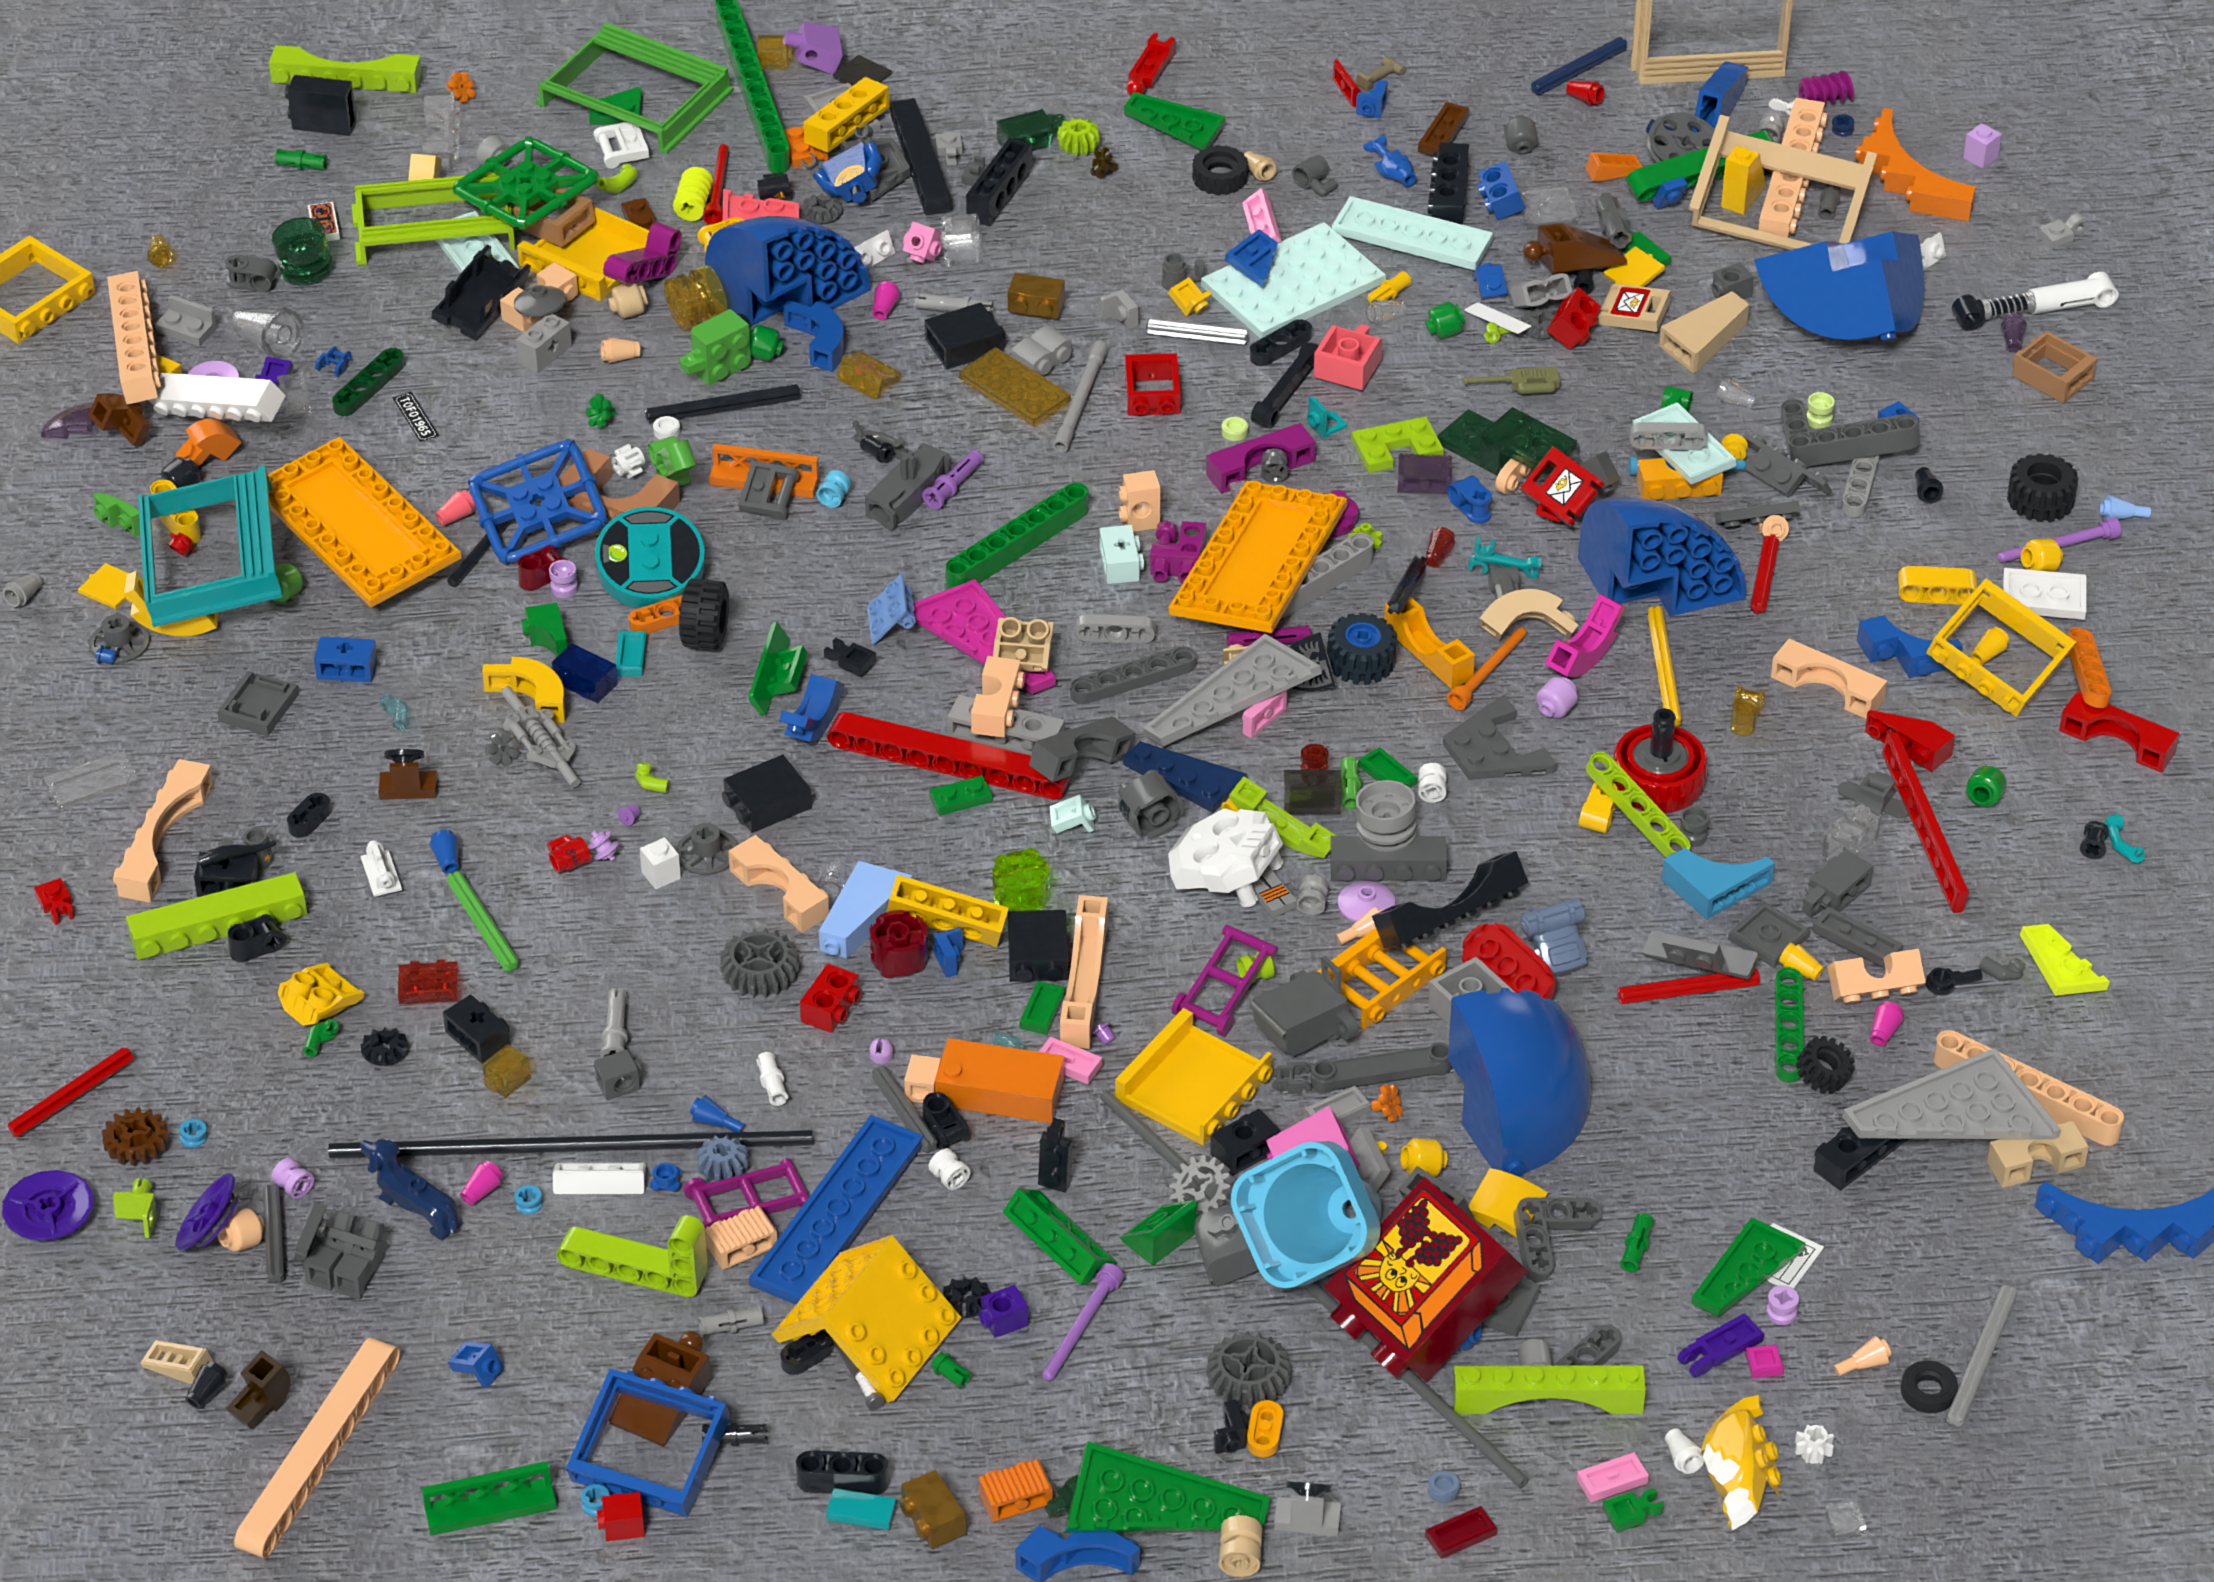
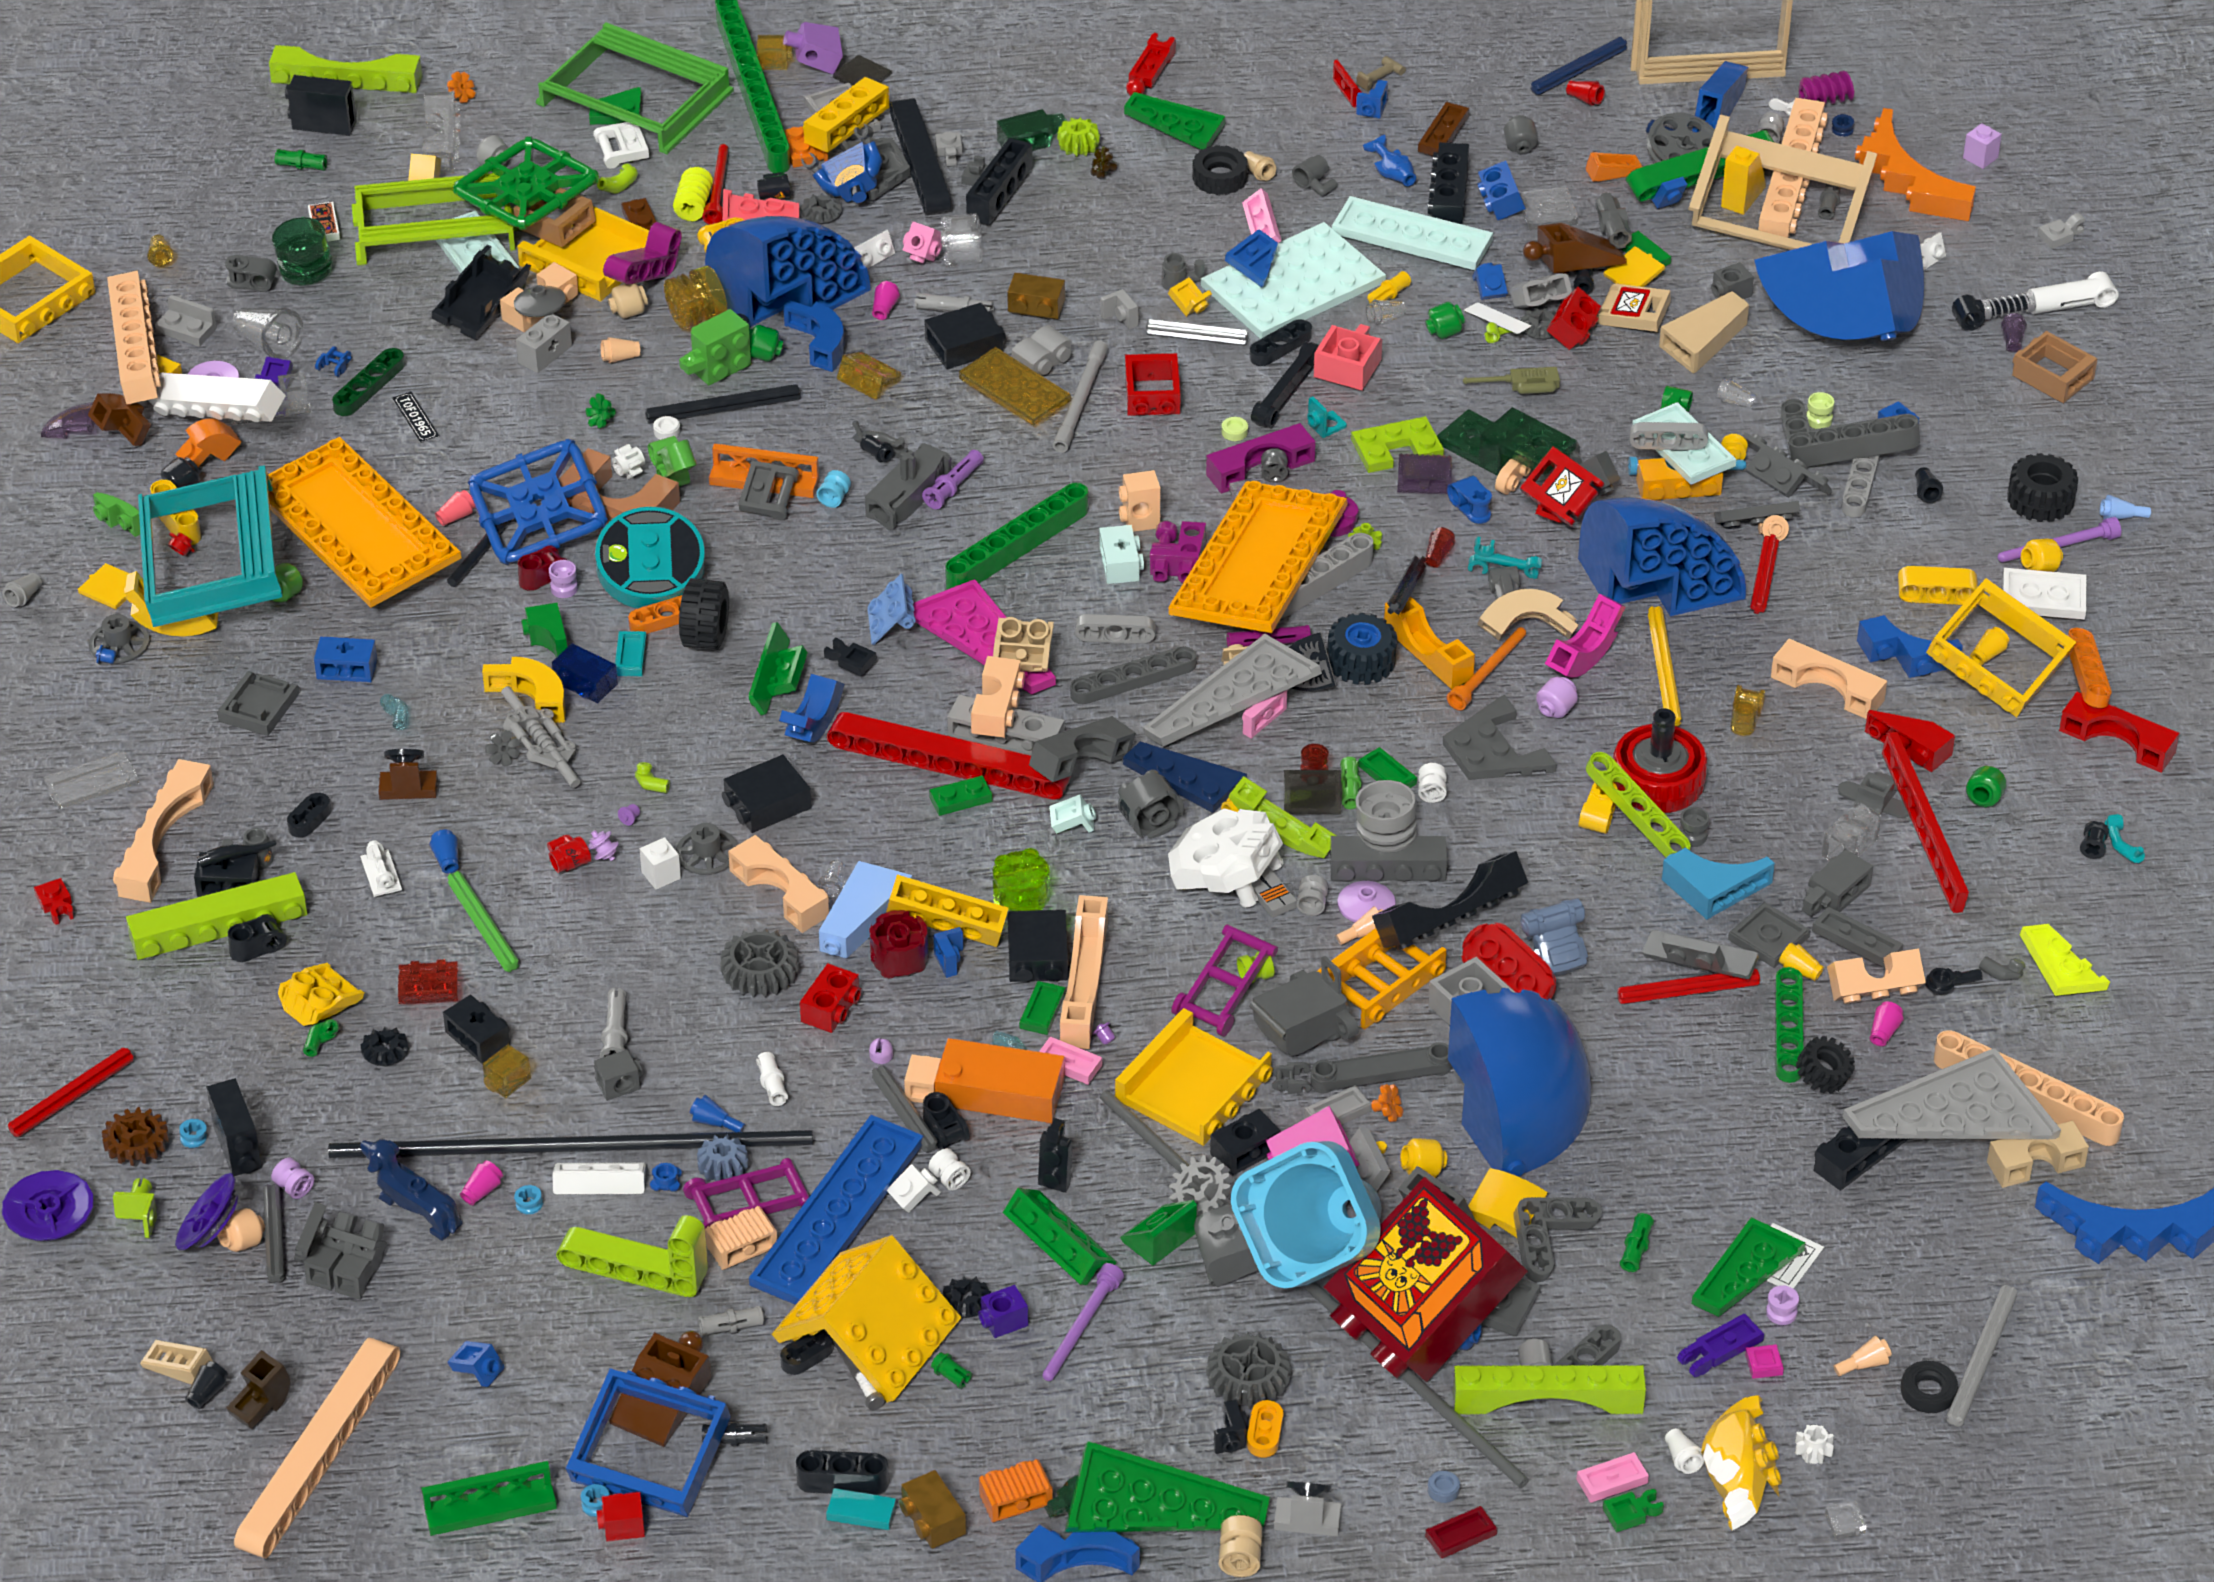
none -> black brick [206,1078,262,1177]
none -> white bracket [887,1164,941,1213]

